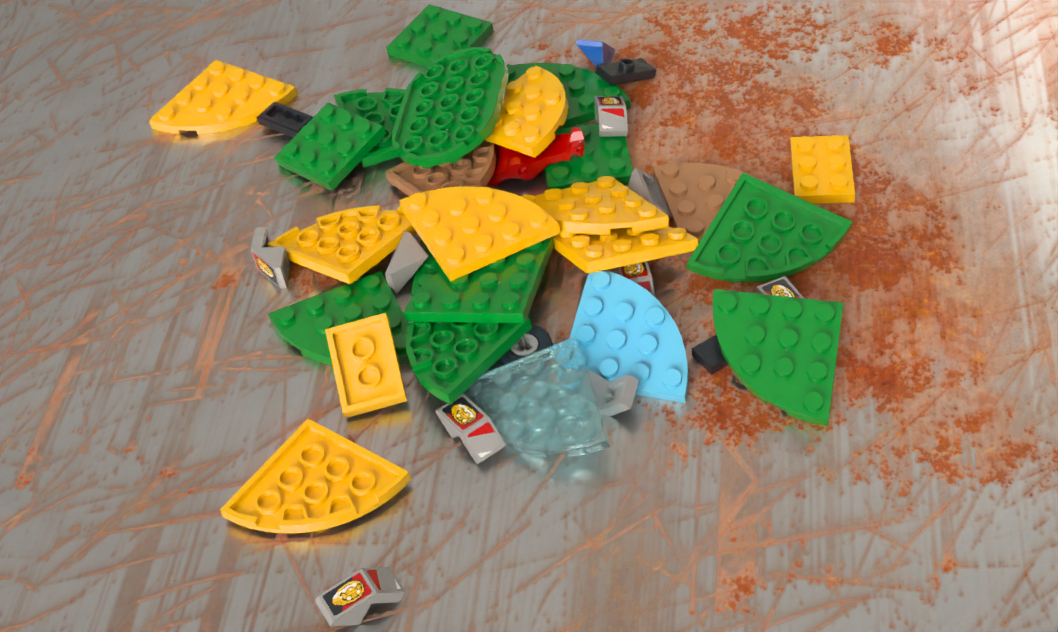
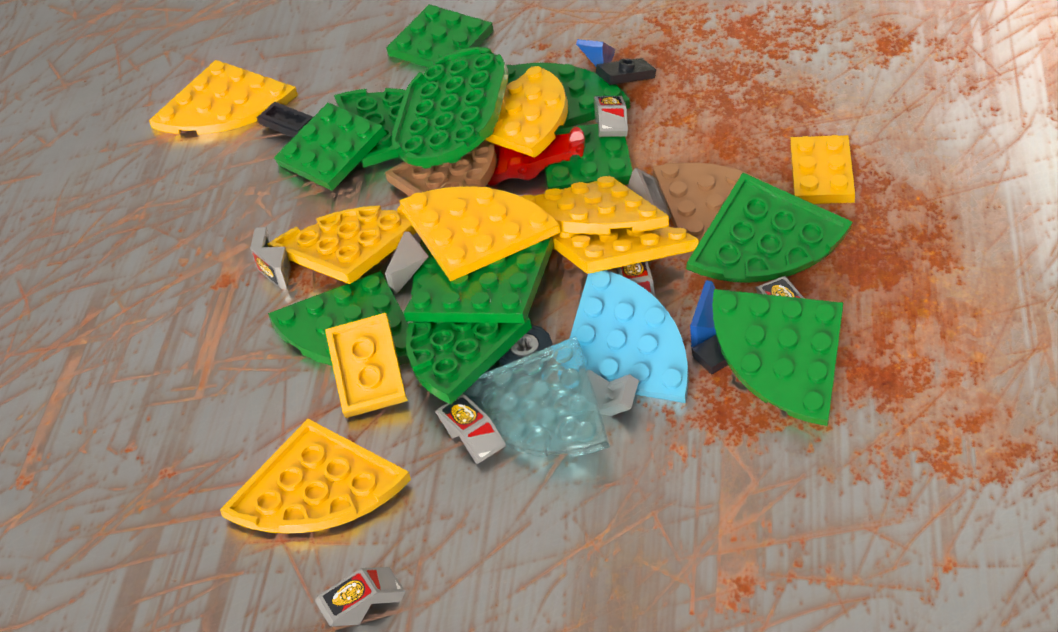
none -> blue slope [690,280,716,347]

